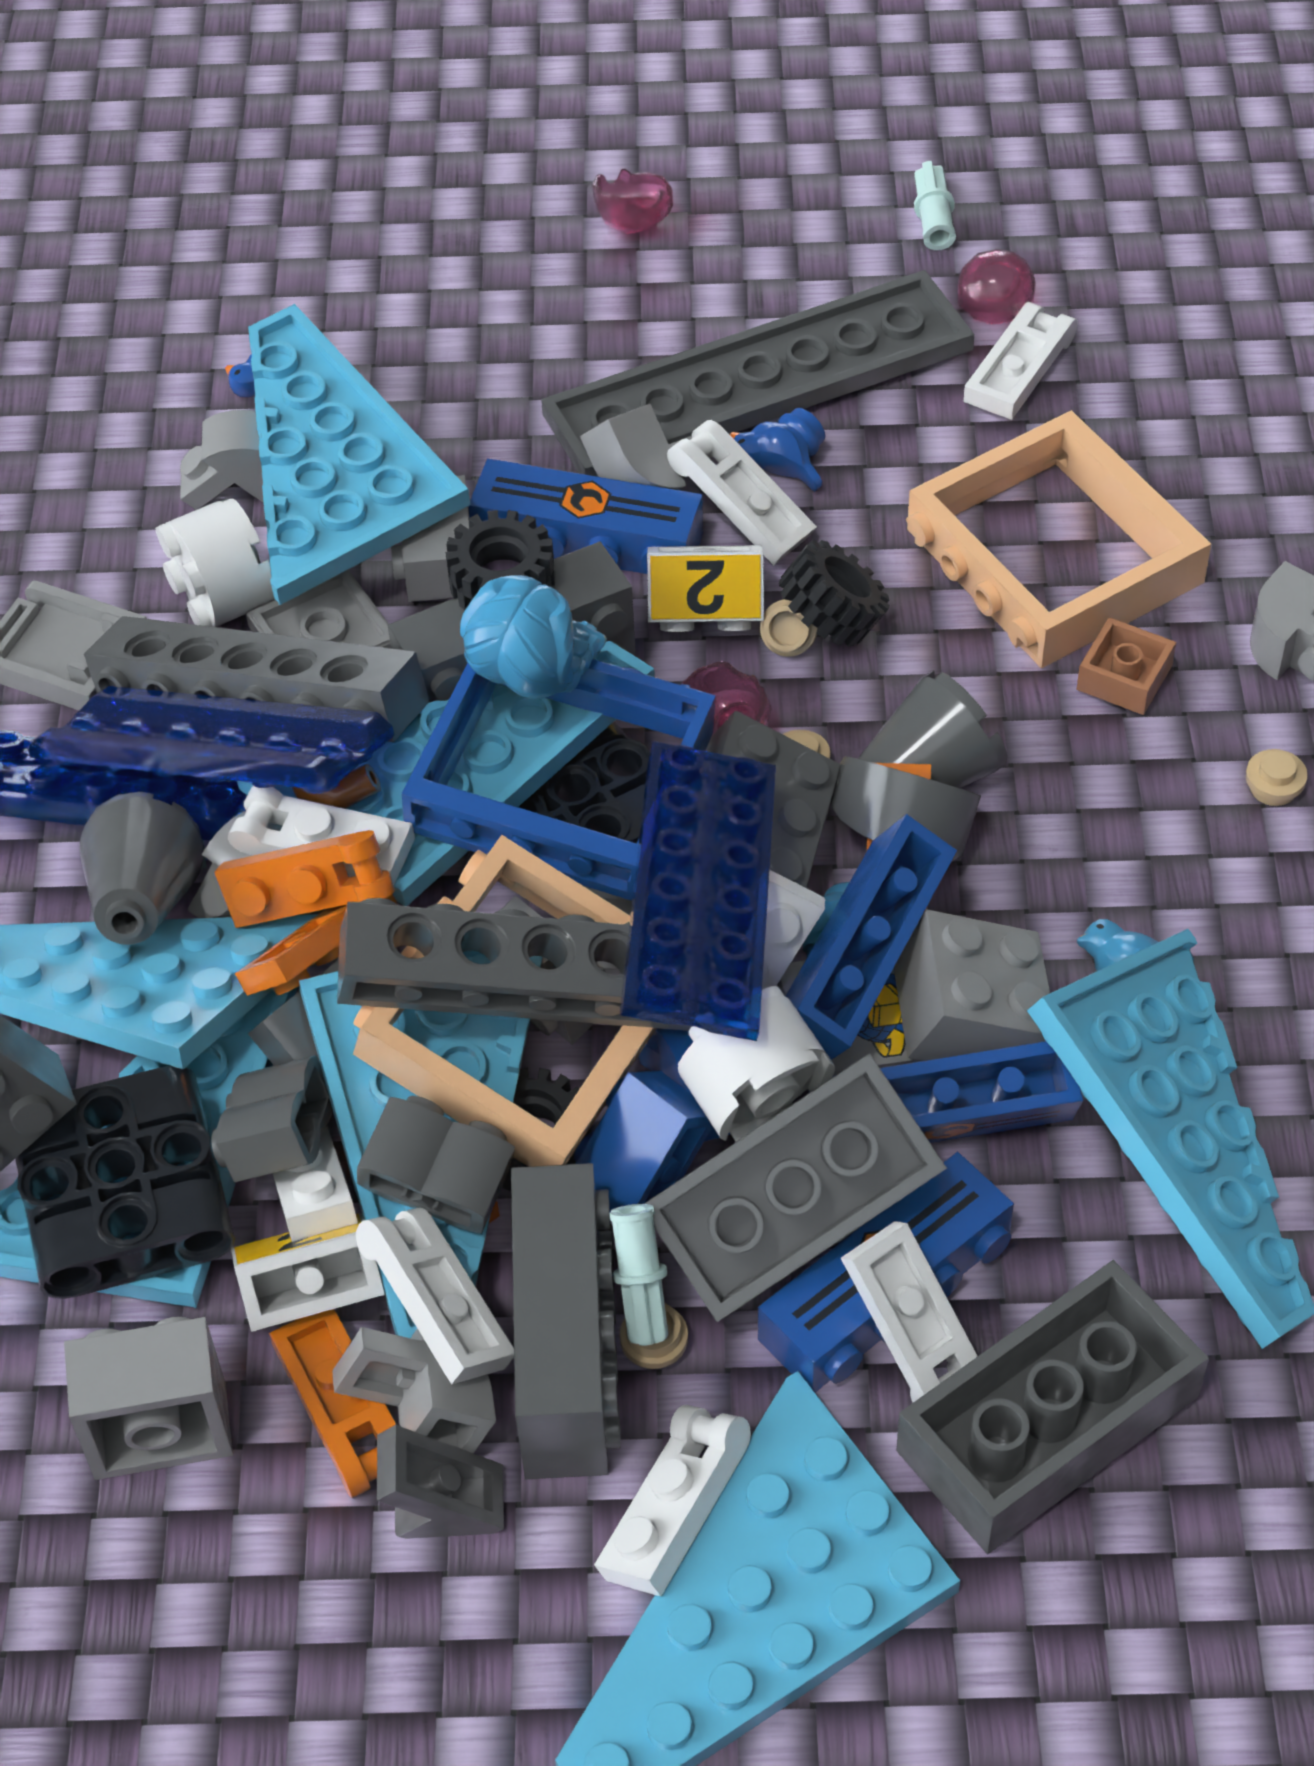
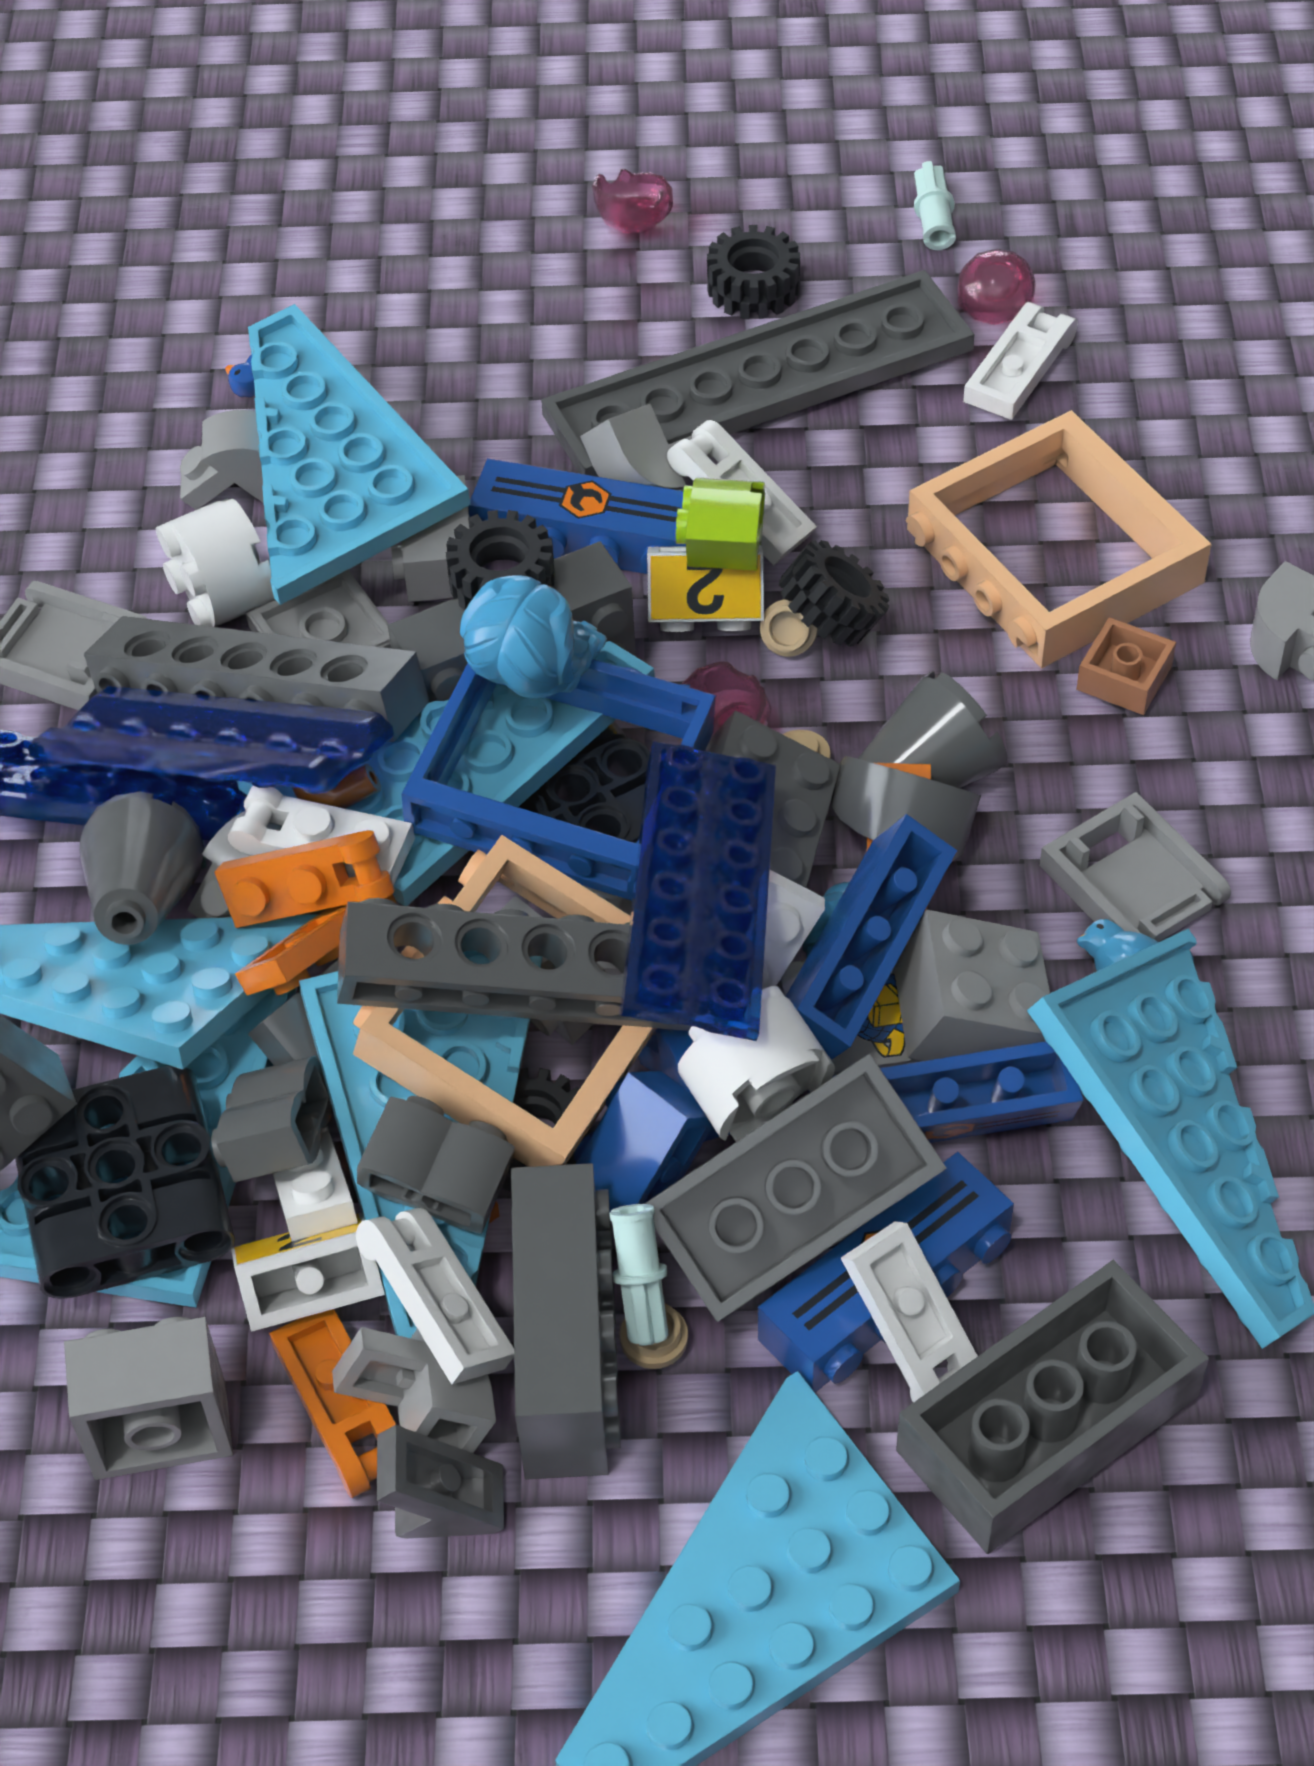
white plate [594,1405,751,1596] -> none
blue animal [729,408,826,492] -> none
tan plate [1246,749,1307,806] -> none
none -> lime brick [676,478,765,571]
none -> black tyre [707,225,800,319]
none -> light grey container [1039,792,1231,942]

